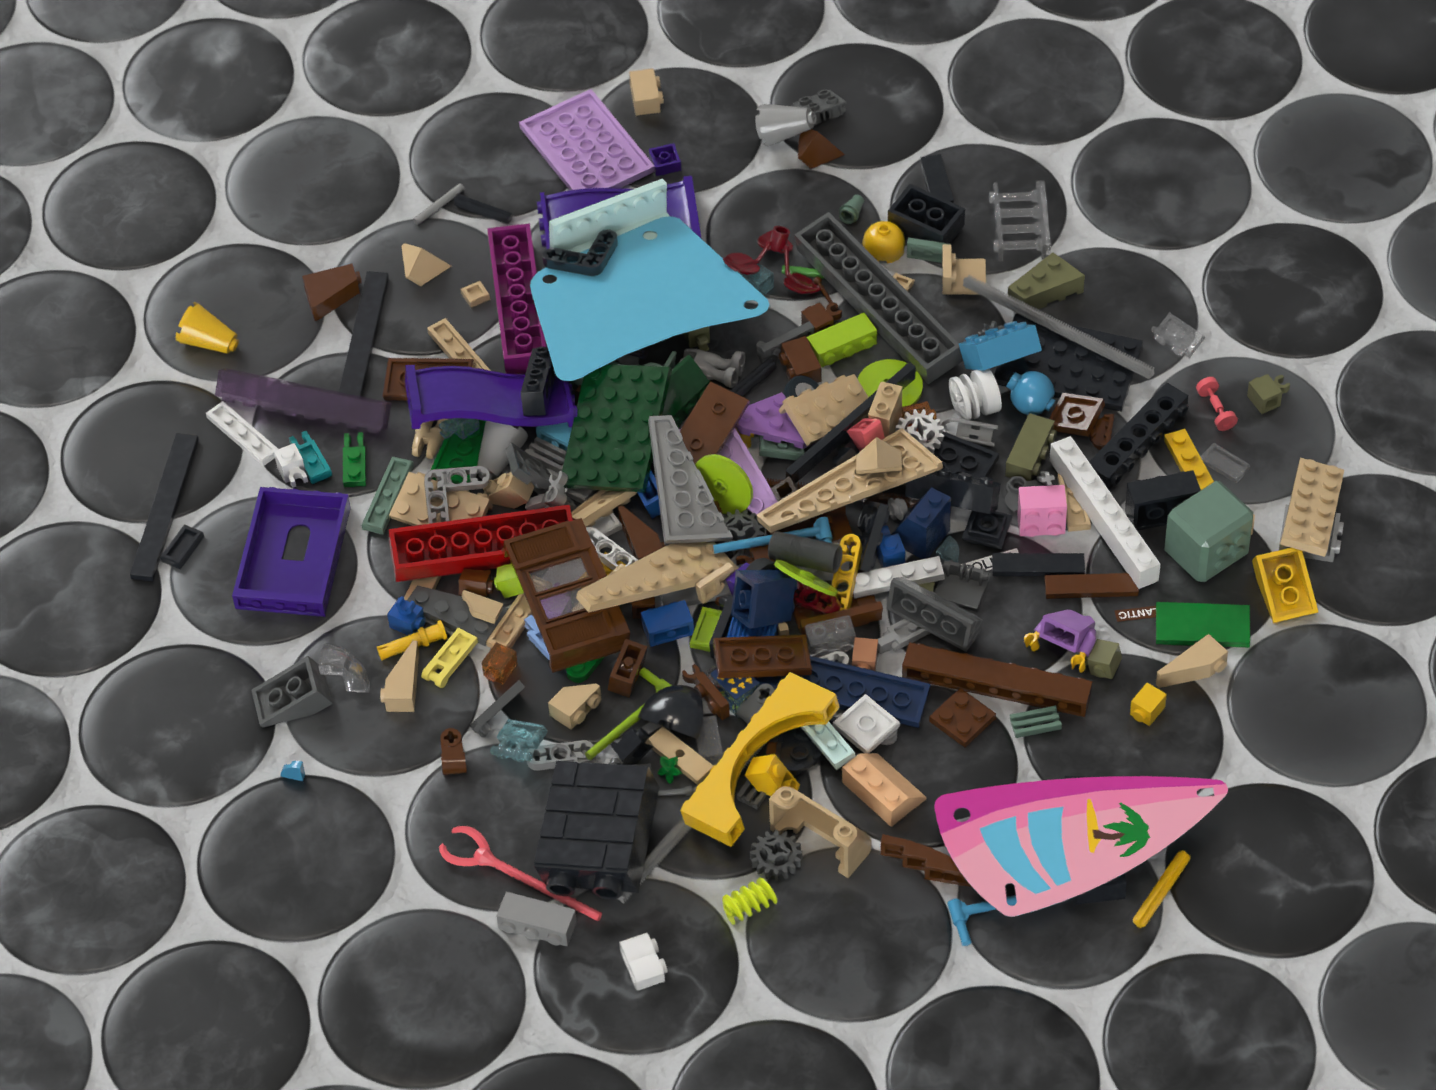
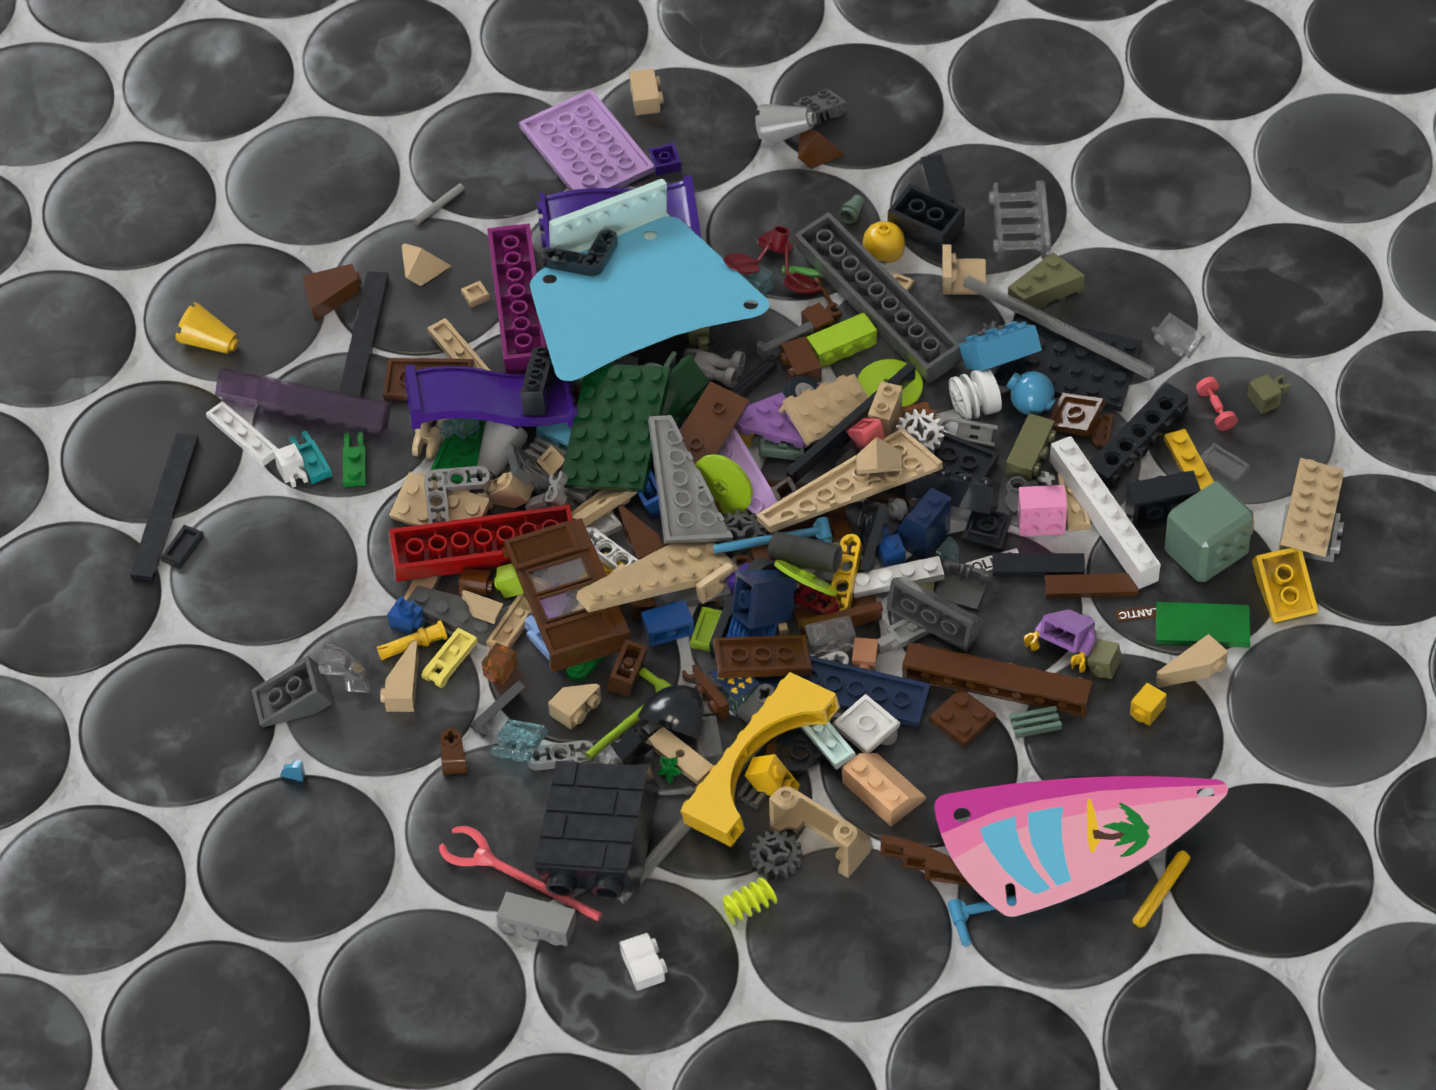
dark purple panel [232,487,351,617] -> none
sand green tile [361,456,414,534] -> none
black axle [454,194,513,224] -> none
sand green tile [907,238,951,263] -> none
none -> tan tile [537,445,565,476]

